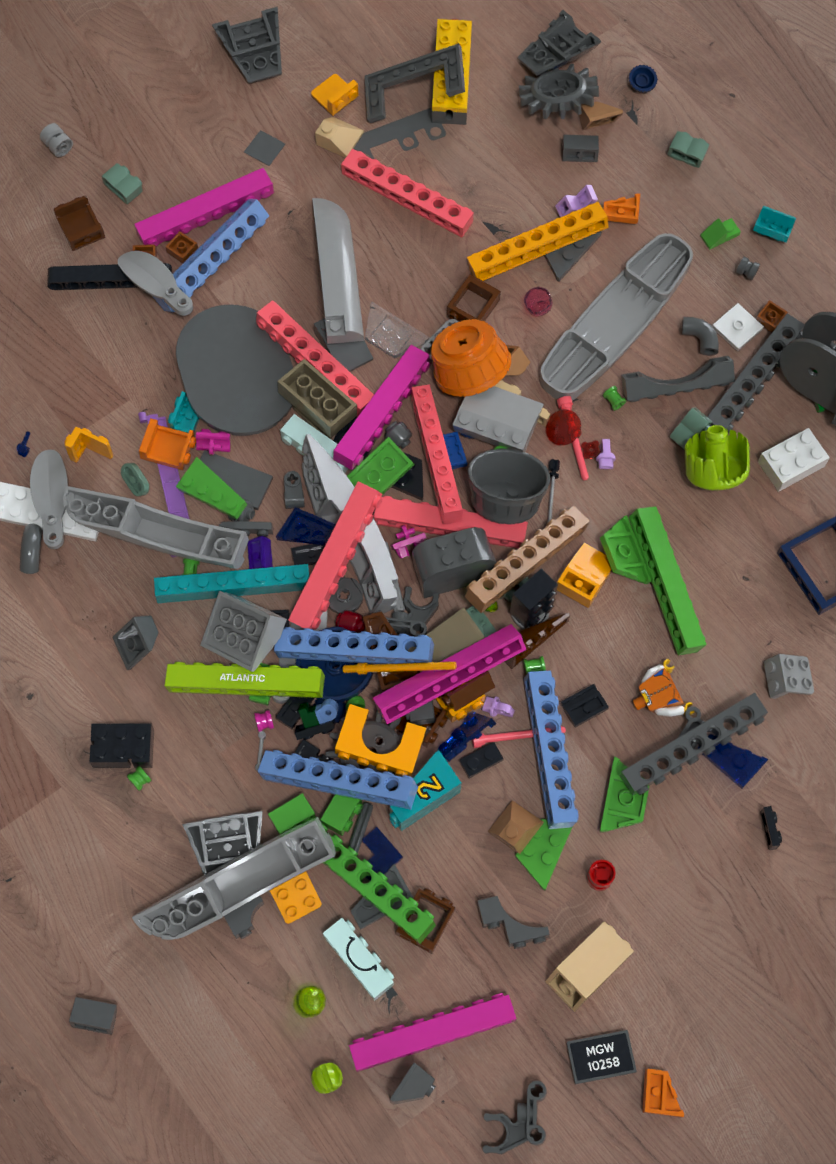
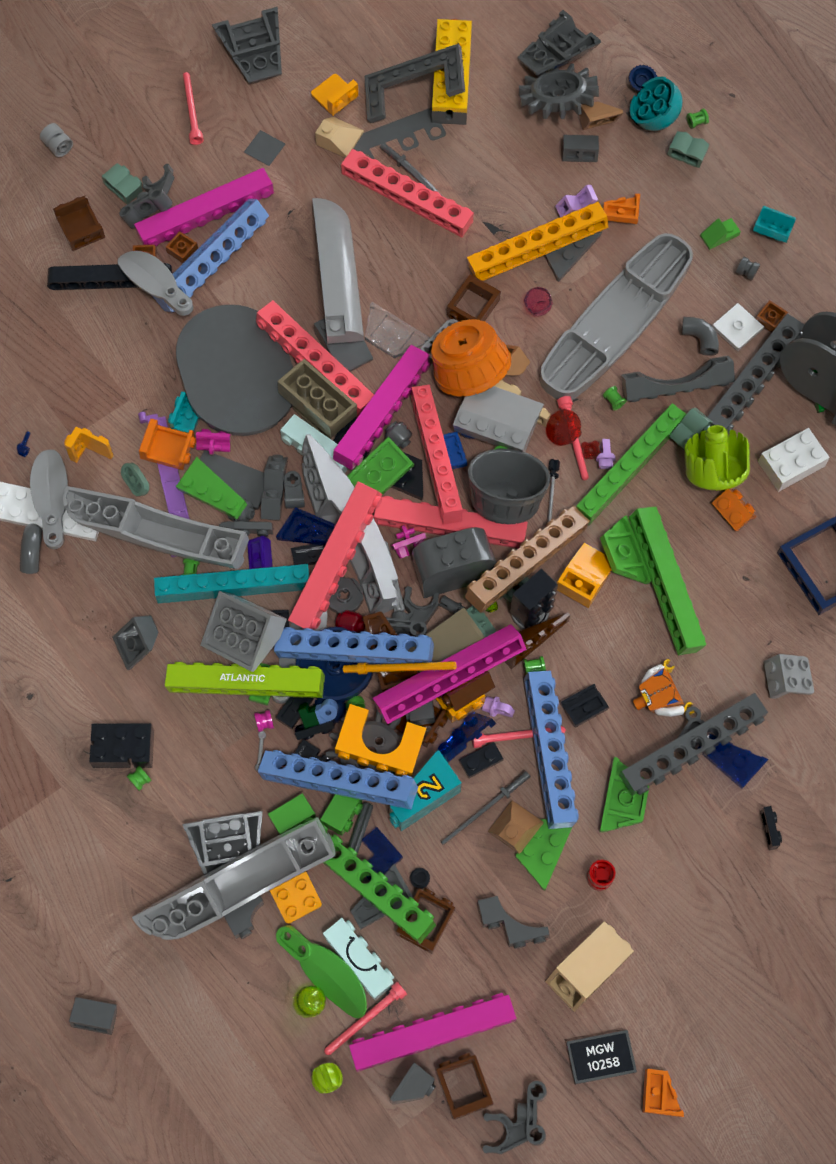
none -> dark grey piece [119,164,175,229]
none -> coral piece [183,72,204,145]
none -> dark grey arch [261,455,288,520]
none -> bright green plant [276,925,367,1018]
none -> coral piece [324,982,407,1055]
none -> dark grey sword [380,142,442,196]
none -> black plate [410,868,430,889]
none -> reddish brown window [436,1053,494,1120]
none -> dark grey pin [439,595,465,615]
none -> dark grey sword [441,771,531,845]
none -> bright green brick [576,403,687,526]
none -> teal cylinder [630,76,683,131]
none -> bright green bush [686,108,709,129]
none -> orange bracket [712,488,757,531]

